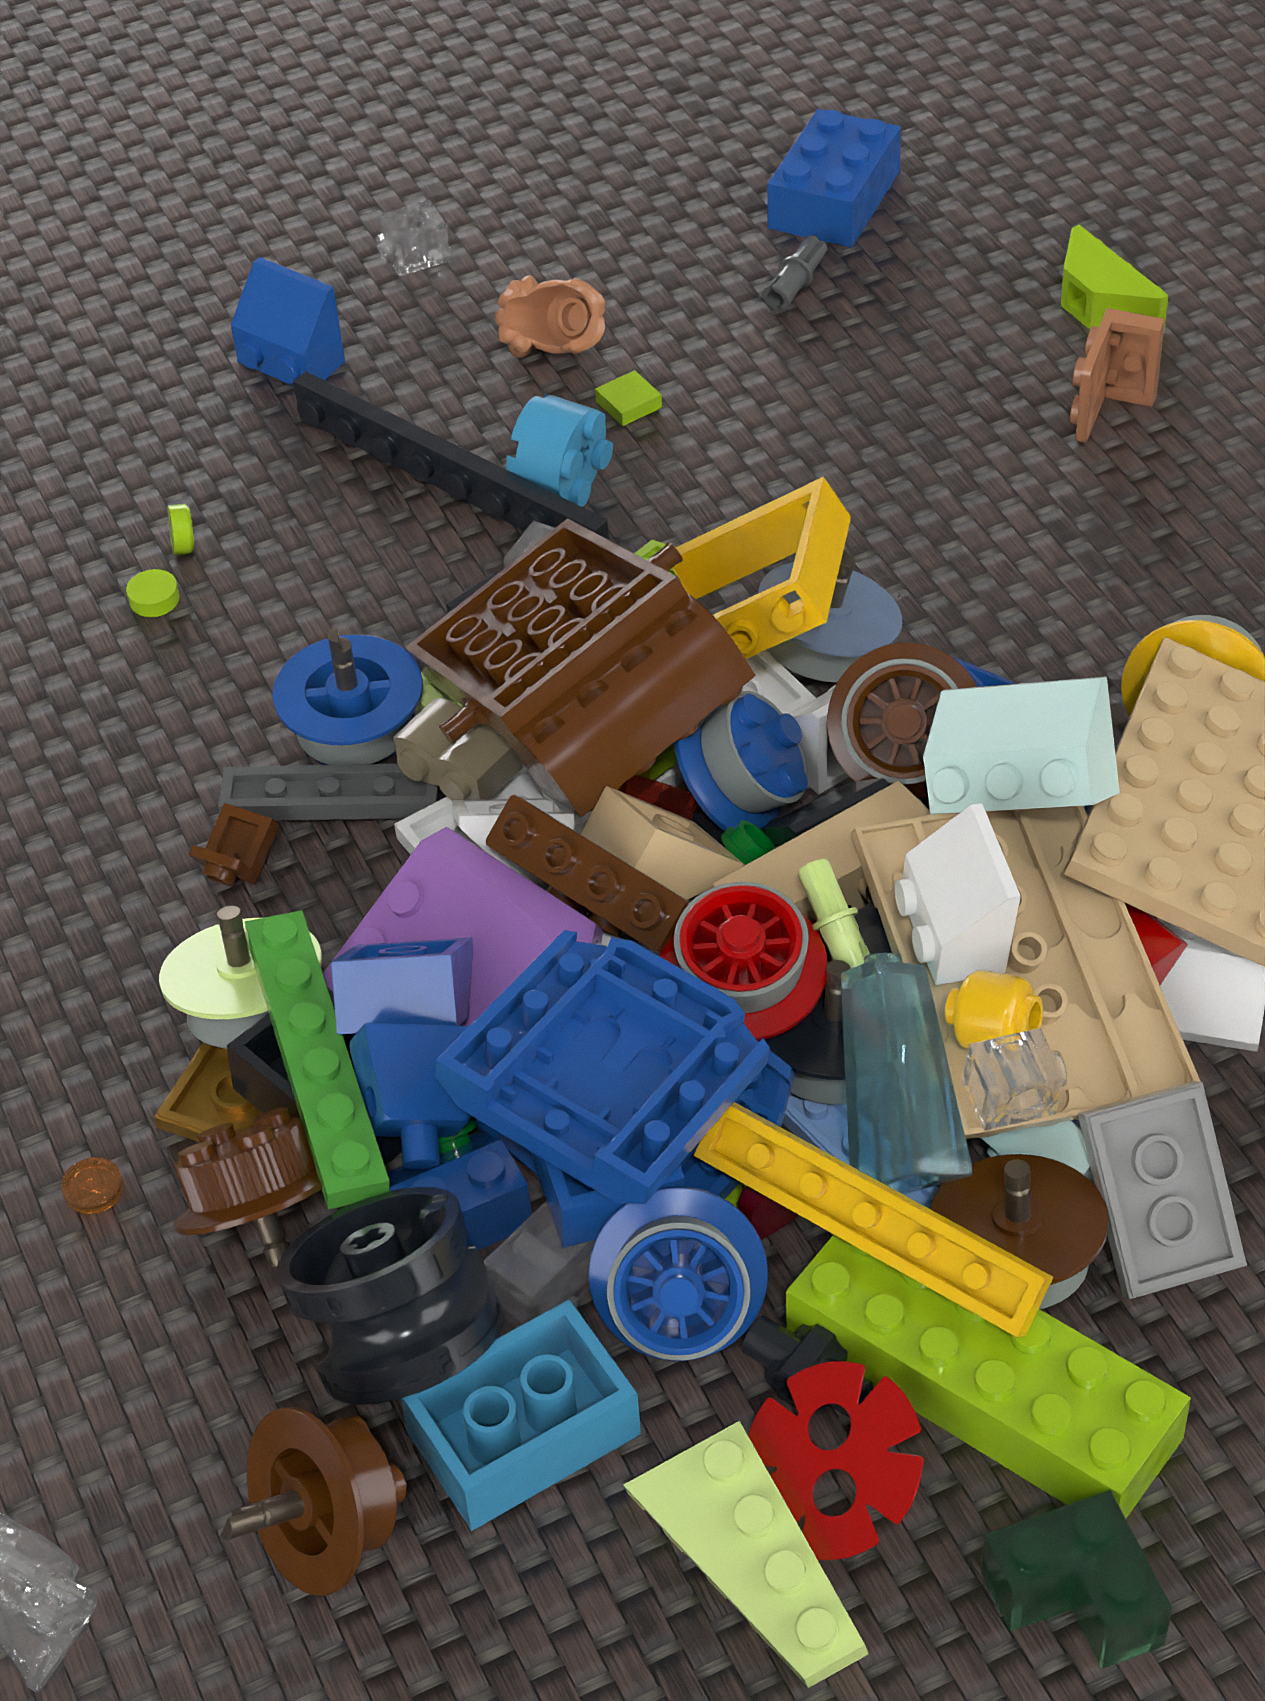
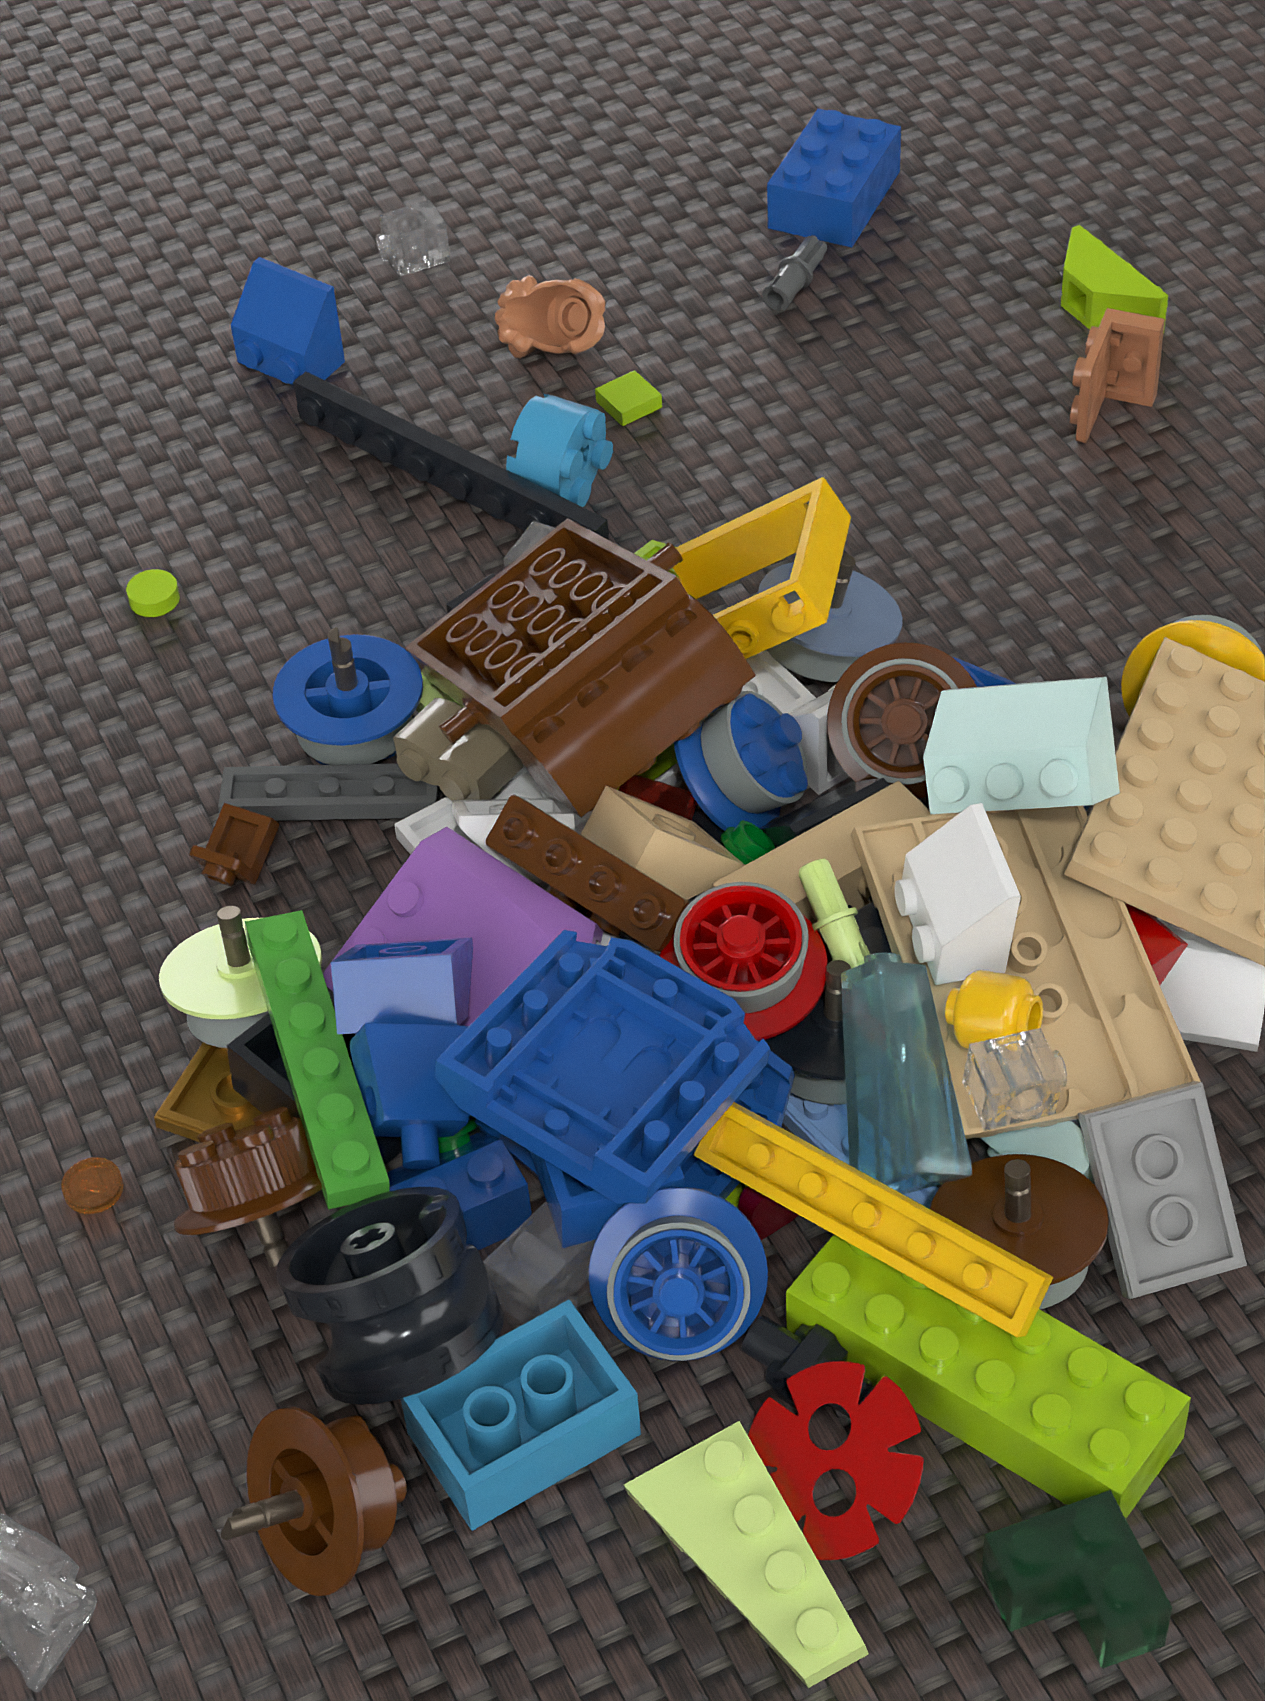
lime tile [167,504,194,555] -> none

